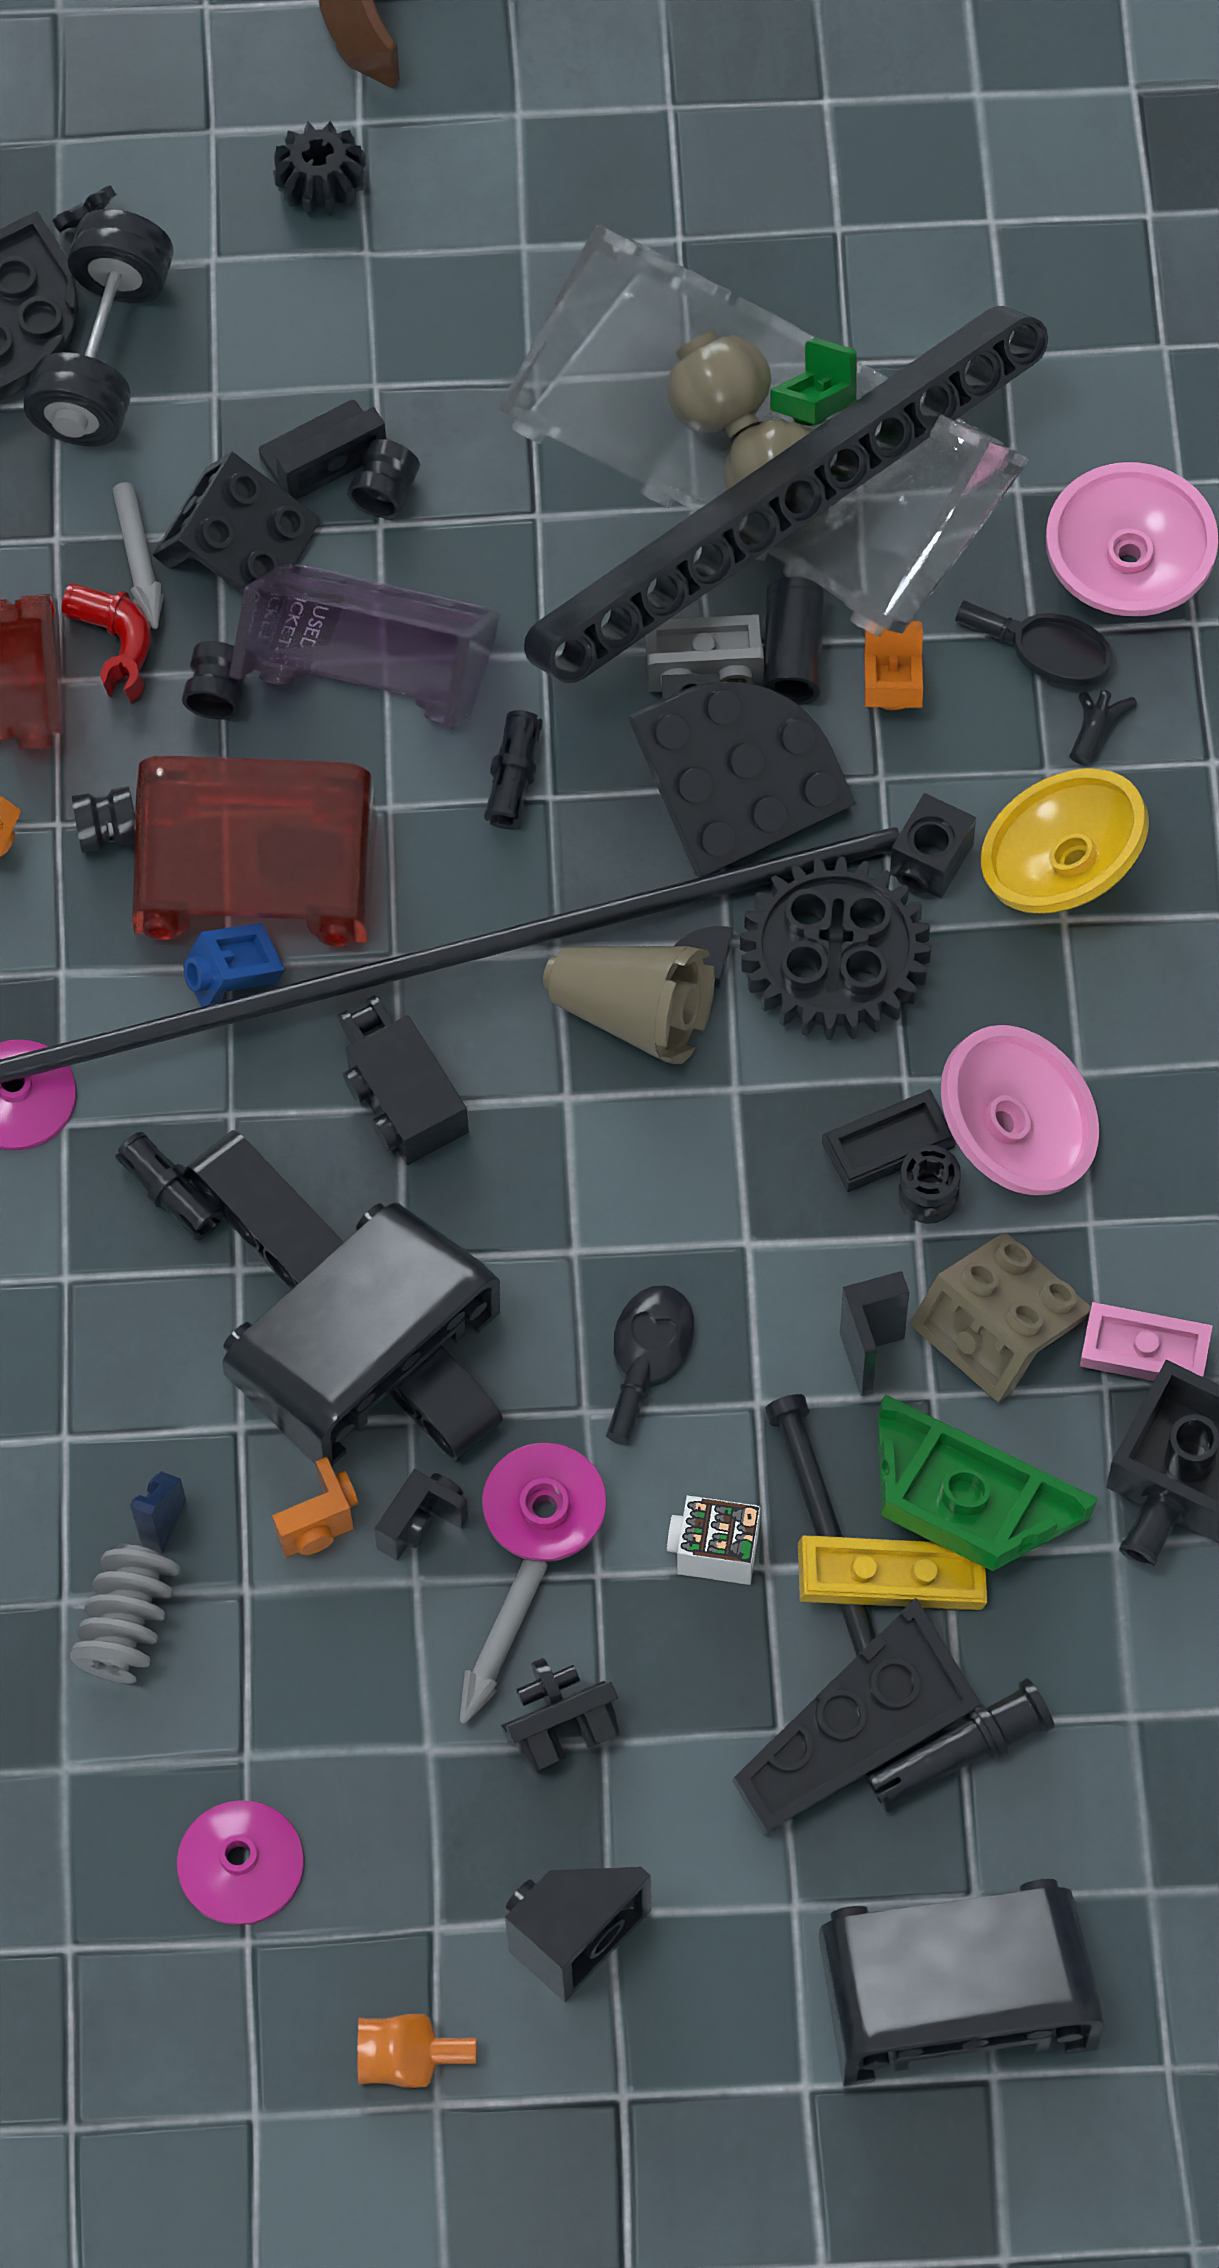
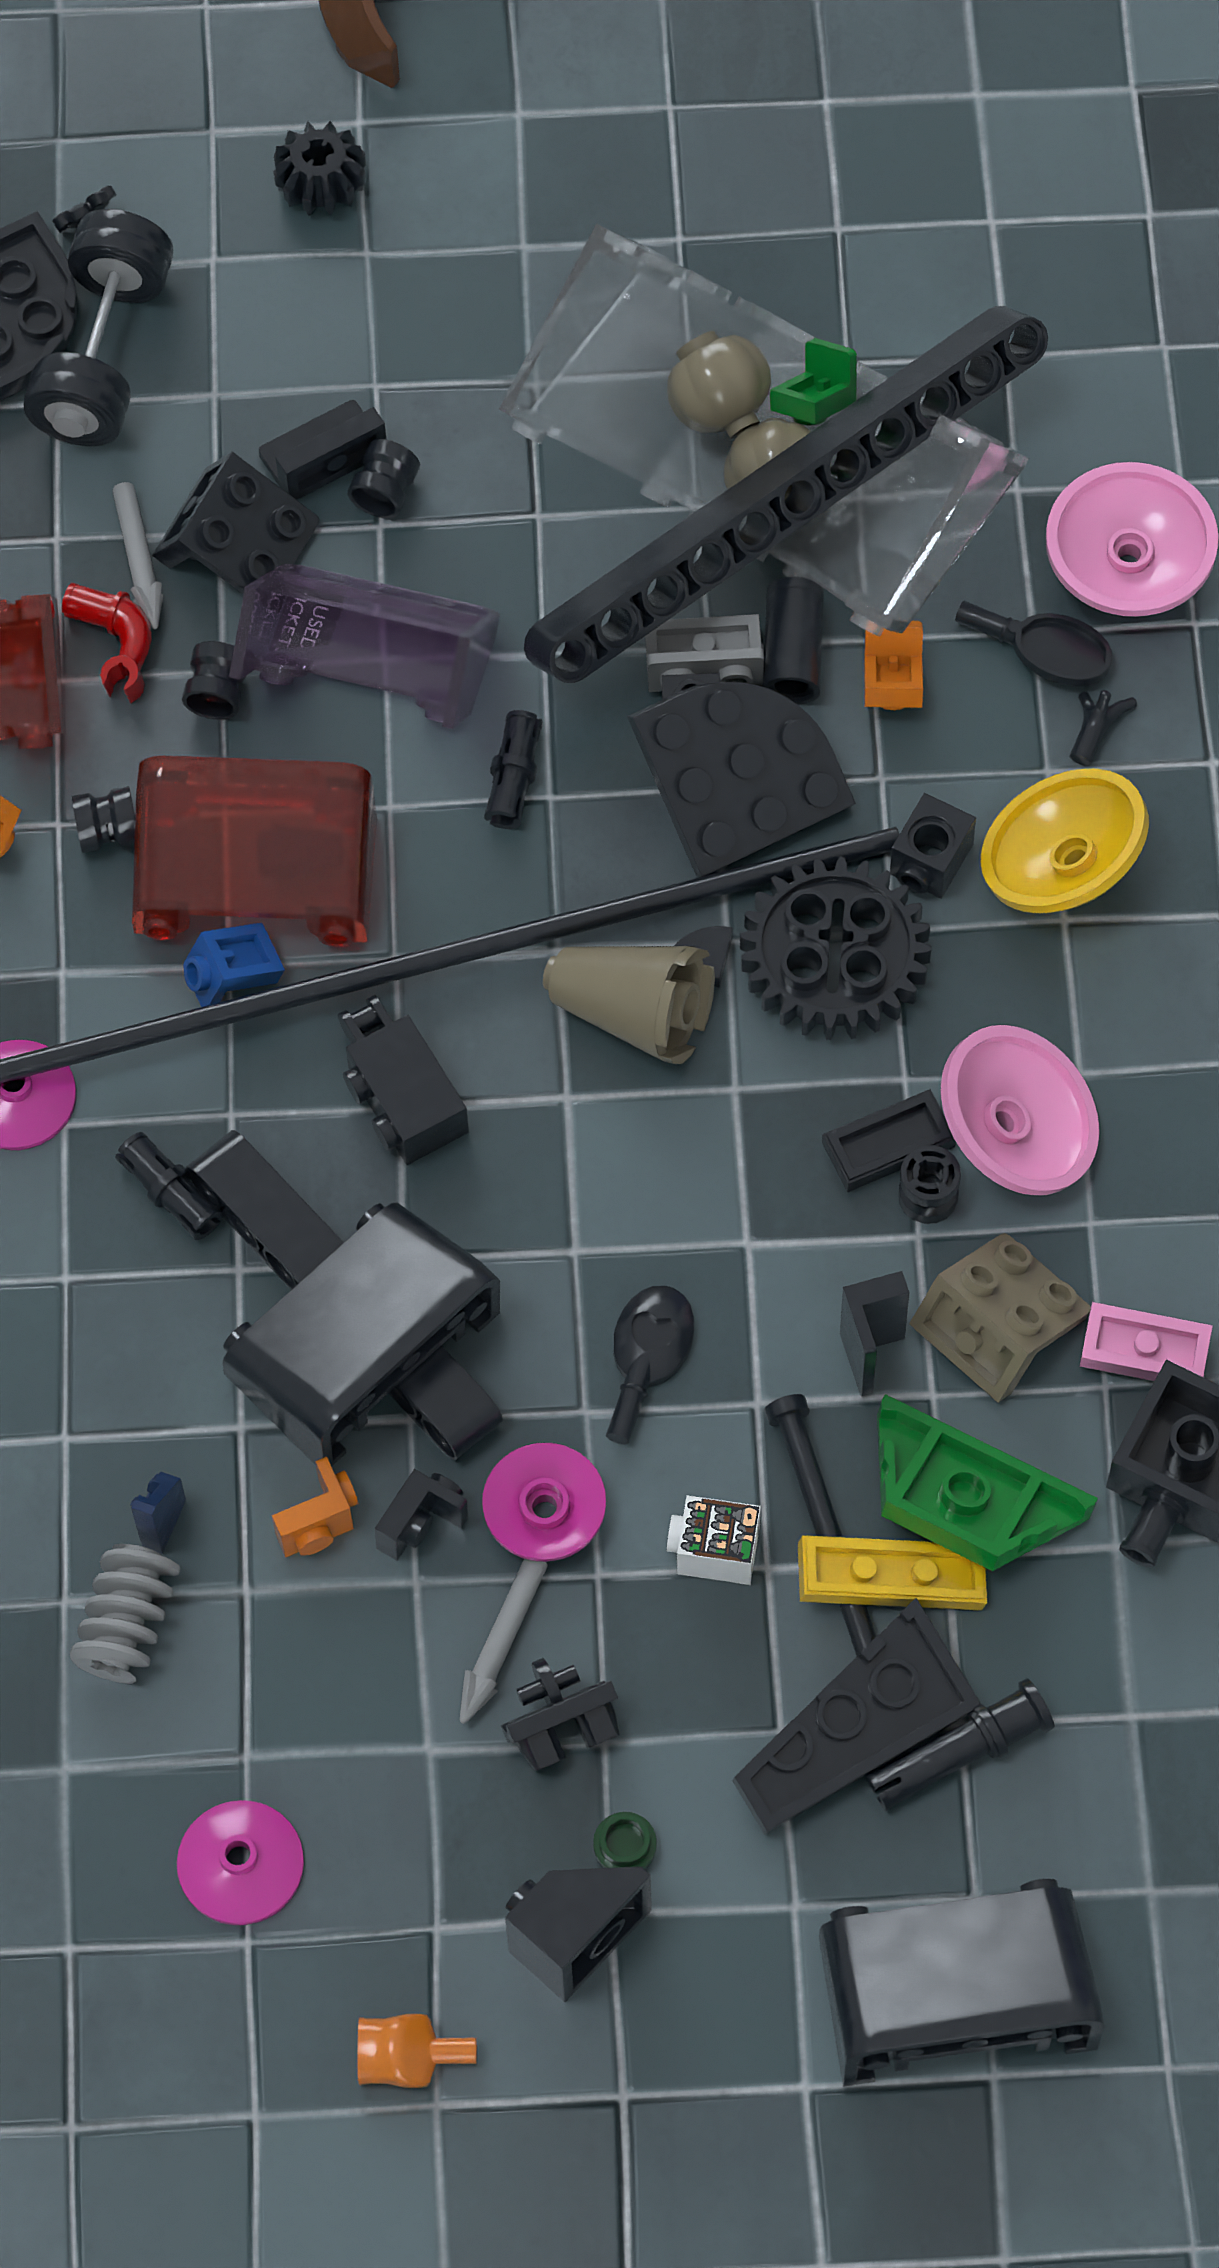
none -> dark green plate [593,1812,657,1869]

